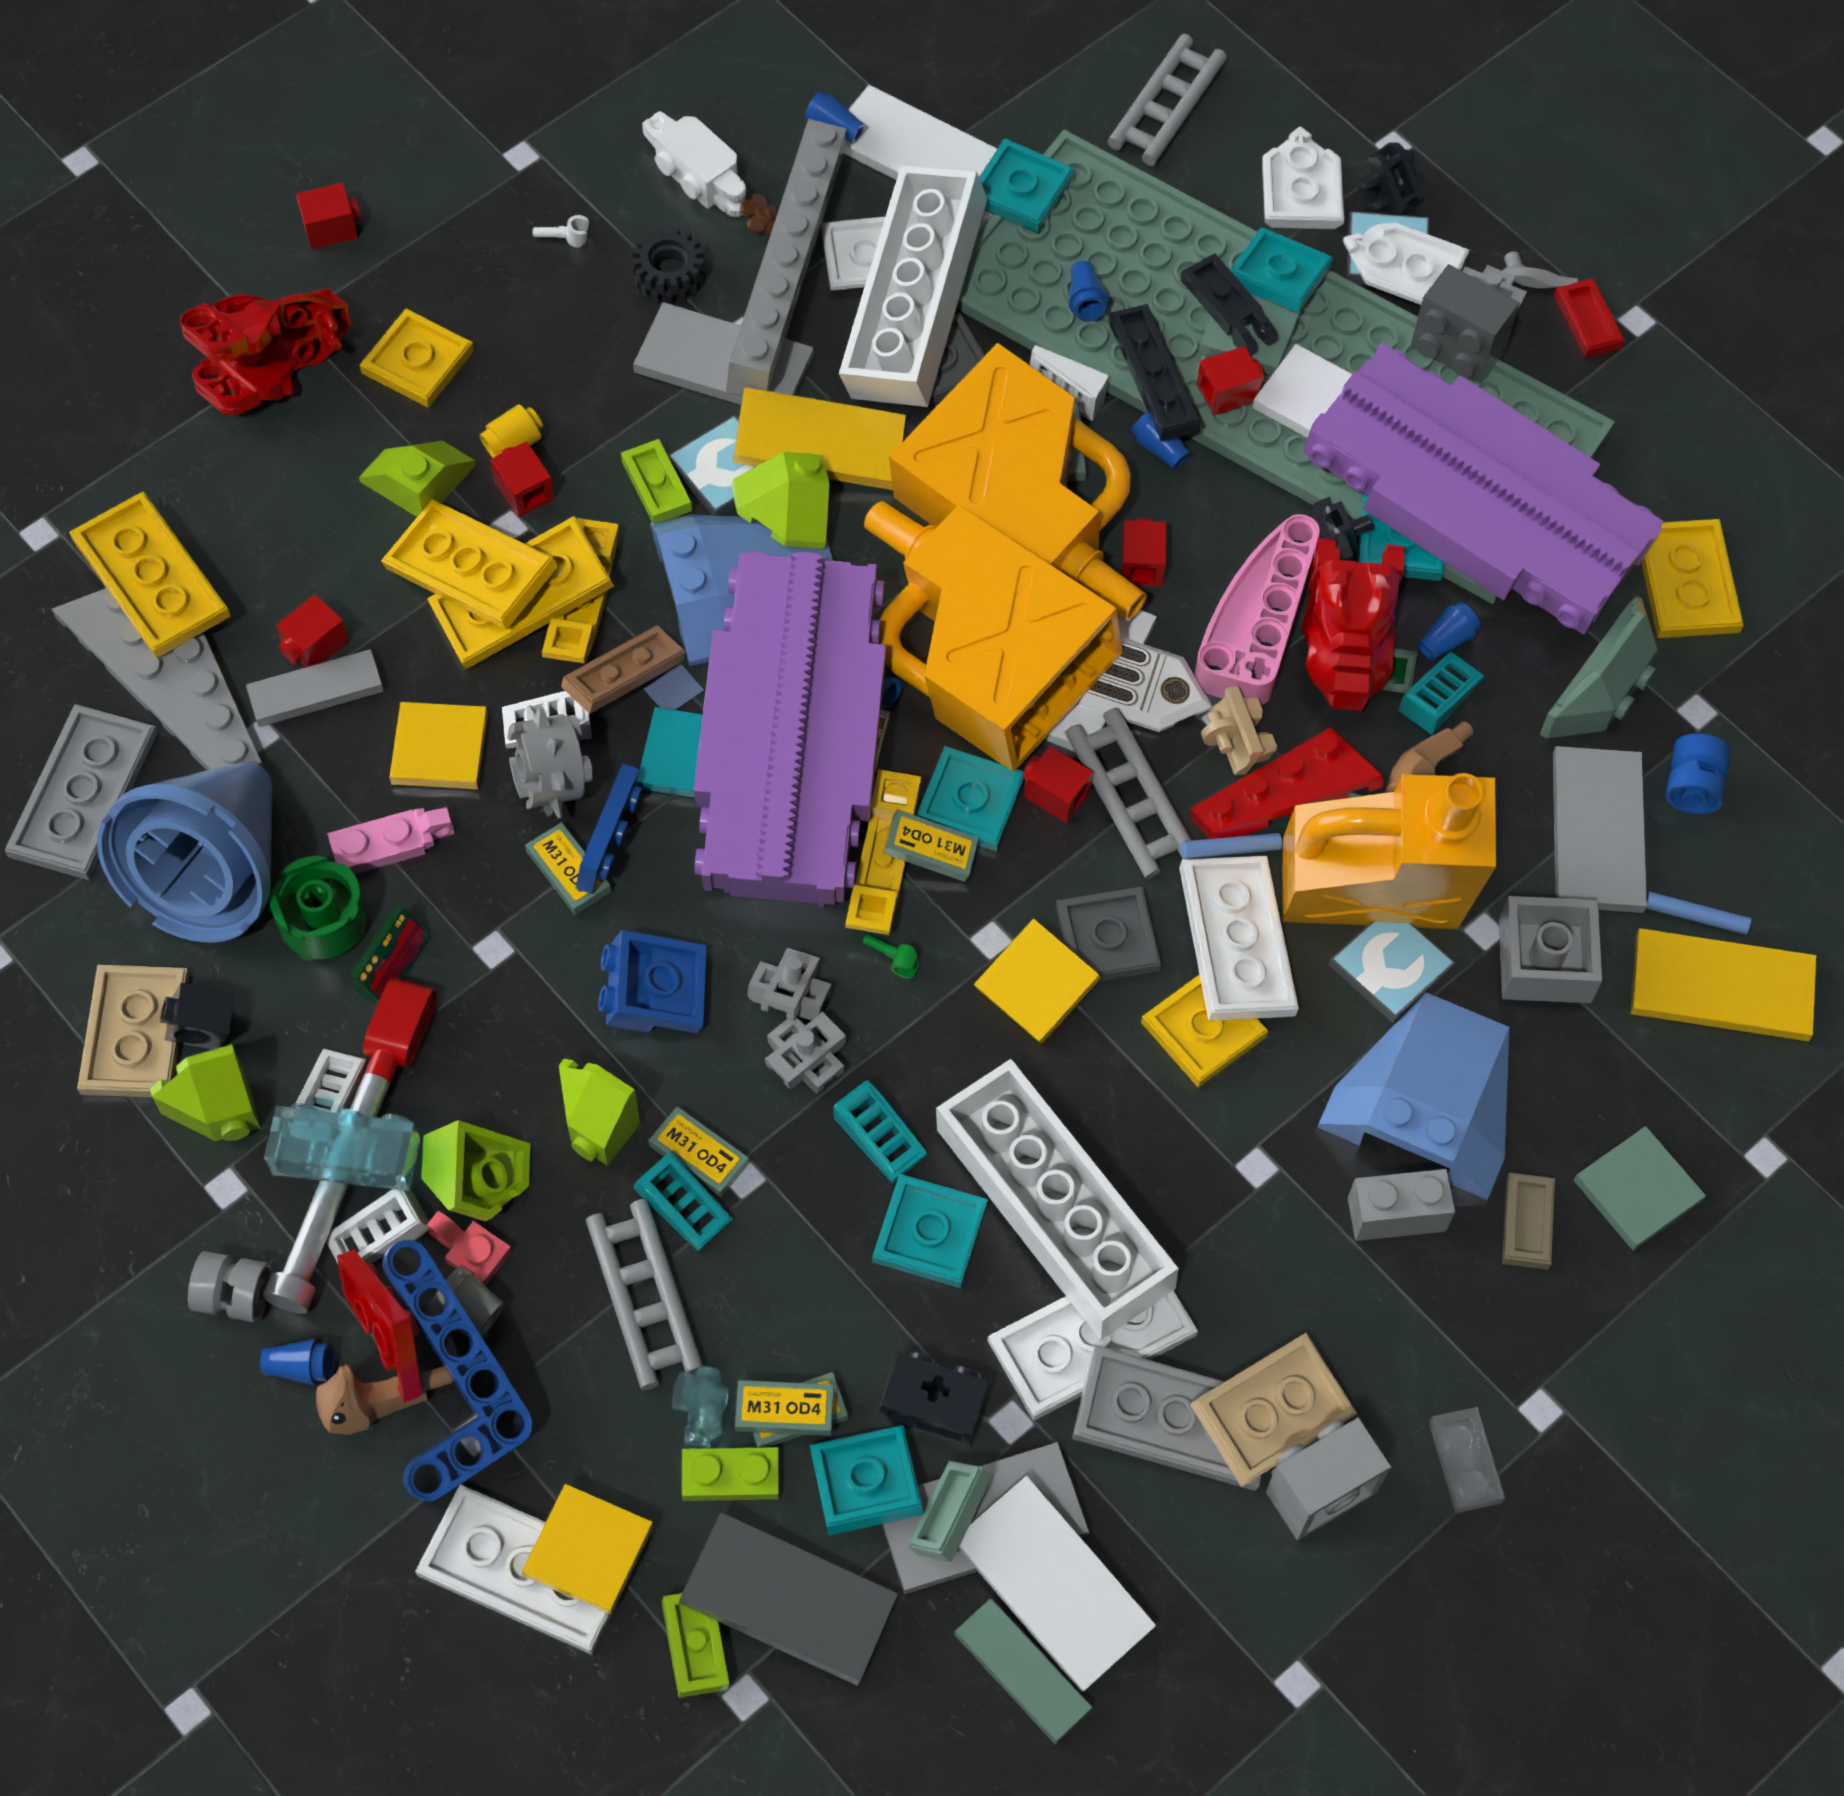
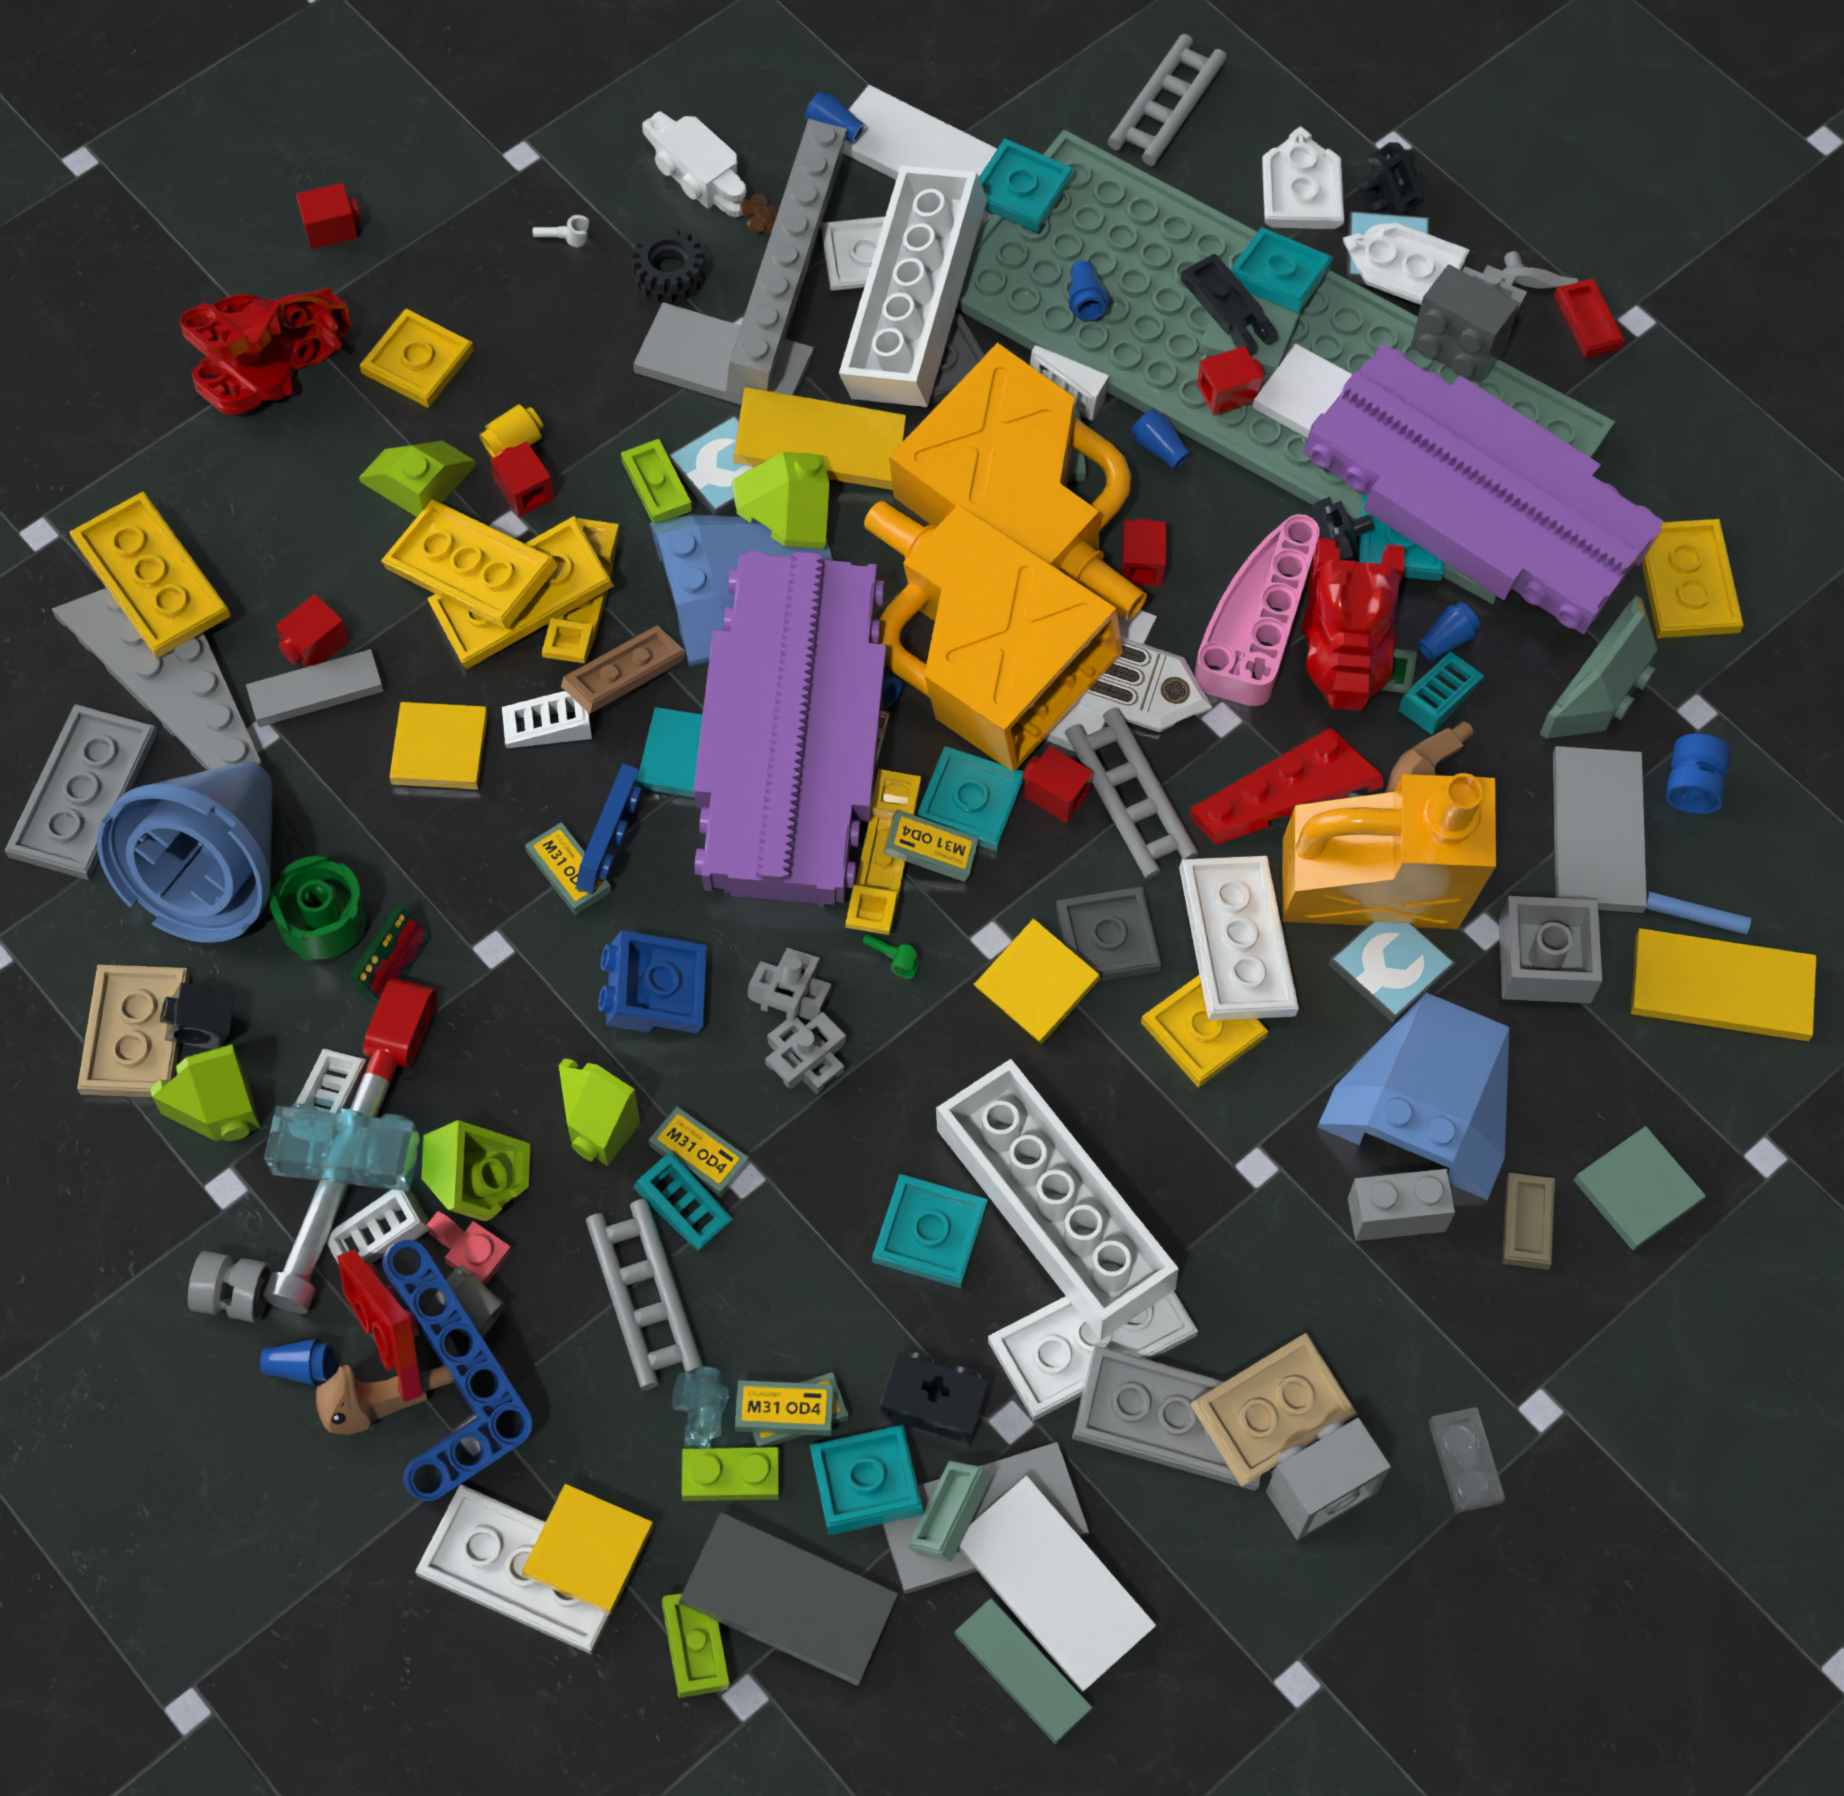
bright pink hinge [327,807,454,874] -> none
light grey brick [508,705,593,819] -> none
sand blue sticker [644,664,704,710] -> none
teal slope [833,1080,927,1184] -> none
black tile [1108,304,1201,441] -> none
medium blue piece [1181,833,1282,859] -> none
tan hips [1201,686,1277,775] -> none

